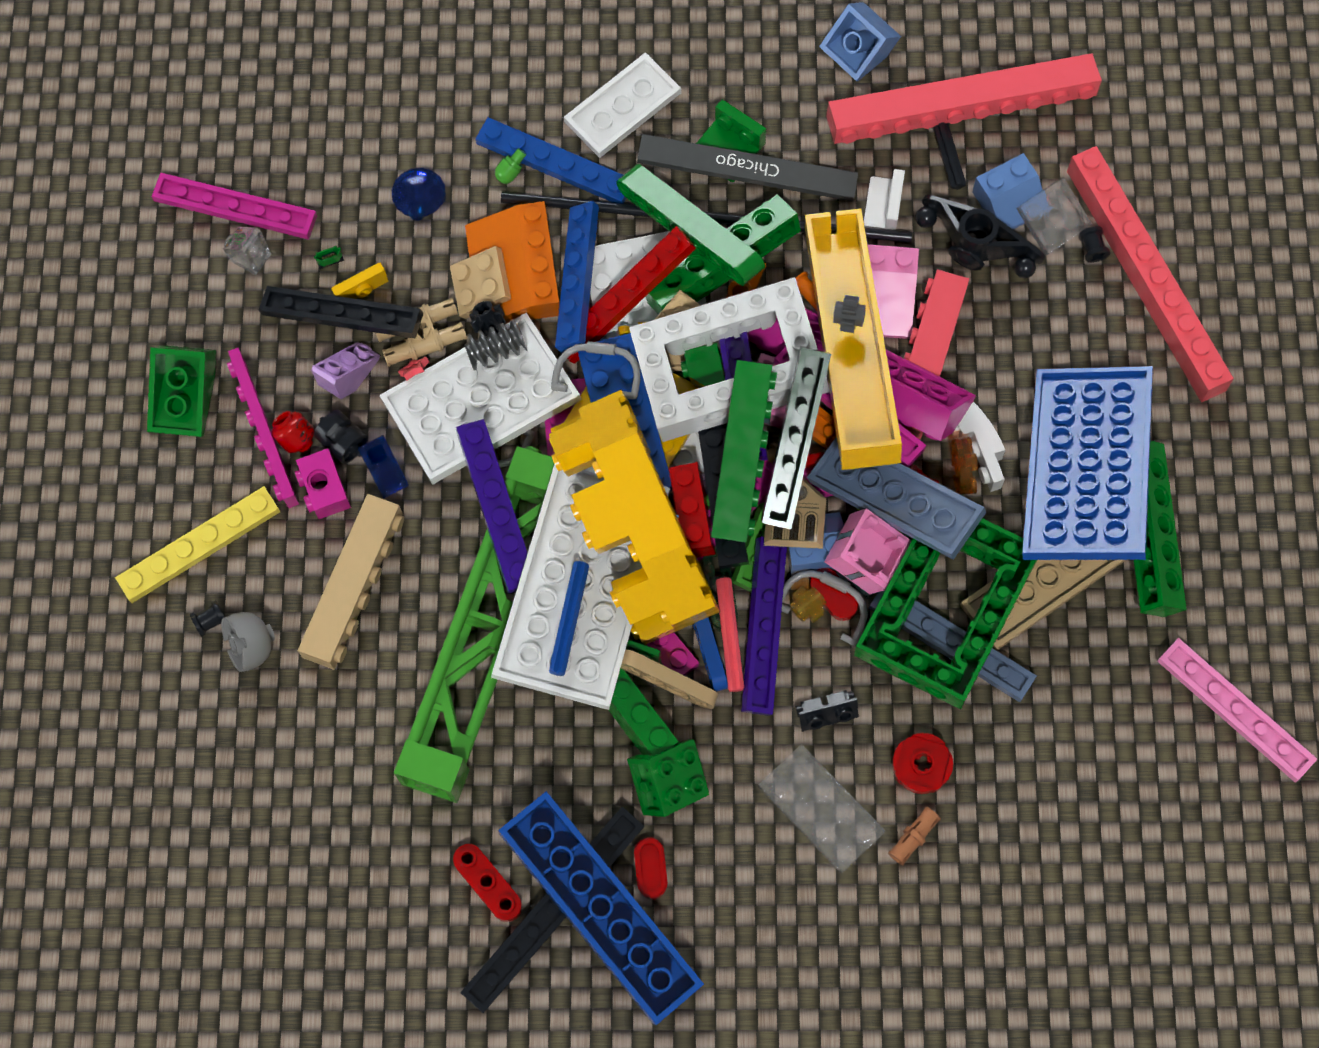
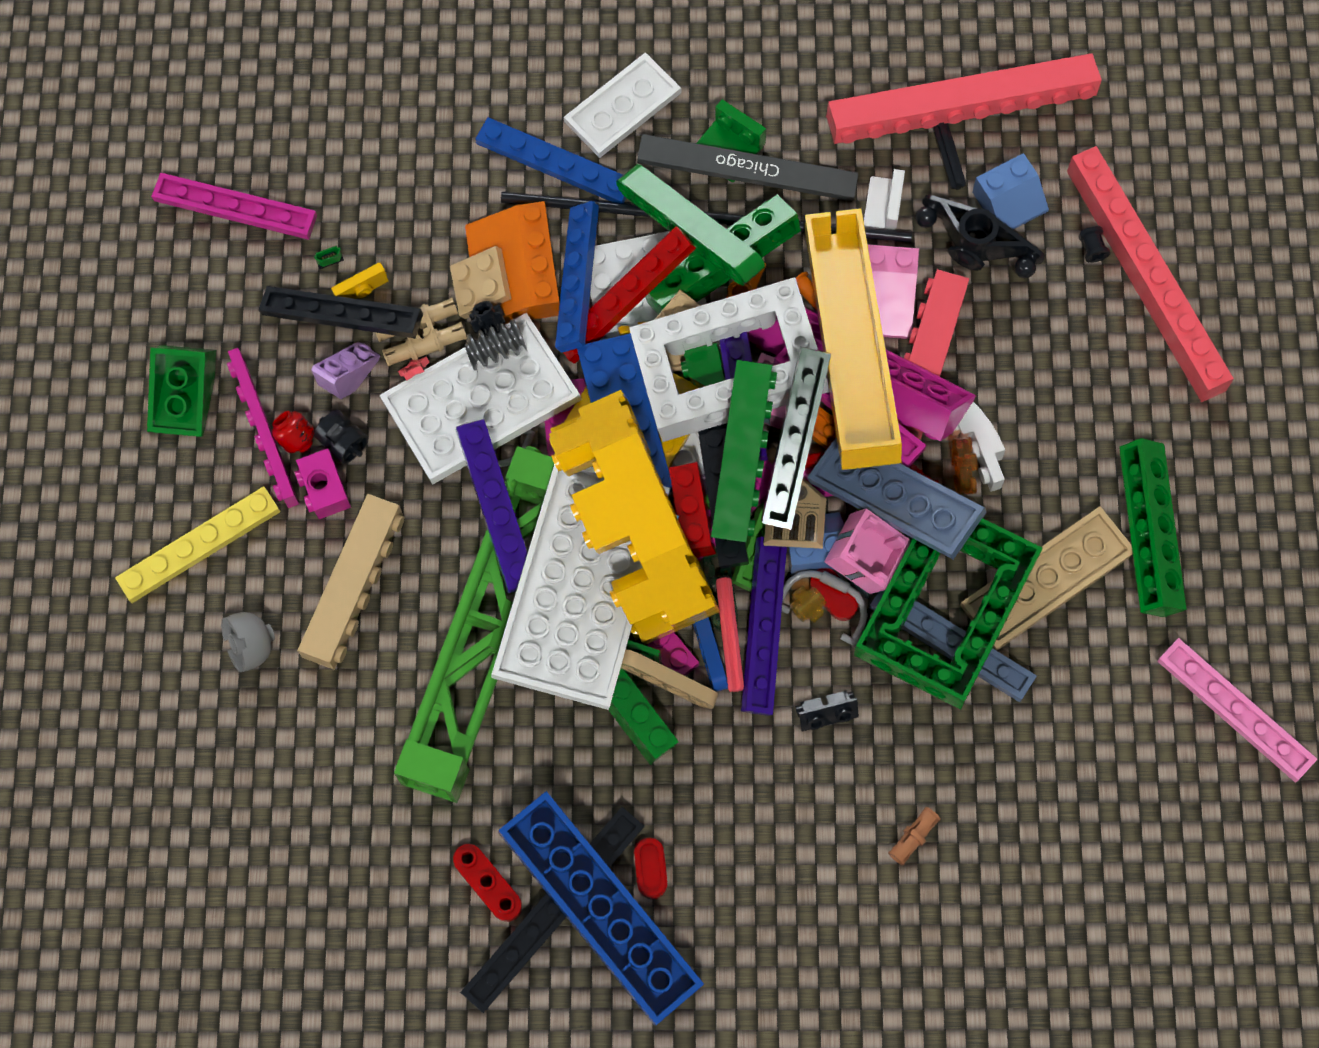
black bush [189,600,225,637] -> none
clear slope [223,227,271,275] -> none
clear blue slope [358,435,409,498] -> none
clear blue dish [391,168,446,221] -> none
bright green cylinder [495,148,527,184] -> none
blue axle [549,561,589,676] -> none
light grey piece [551,341,641,399] -> none
green bracket [627,739,709,817] -> none
clear plate [758,744,886,874] -> none
medium blue slope [819,2,901,81] -> none
dark grey gear [833,295,866,333] -> none
red plate [892,733,953,794] -> none
clear plate [1016,177,1092,255] -> none
plate [1022,366,1153,560] -> none

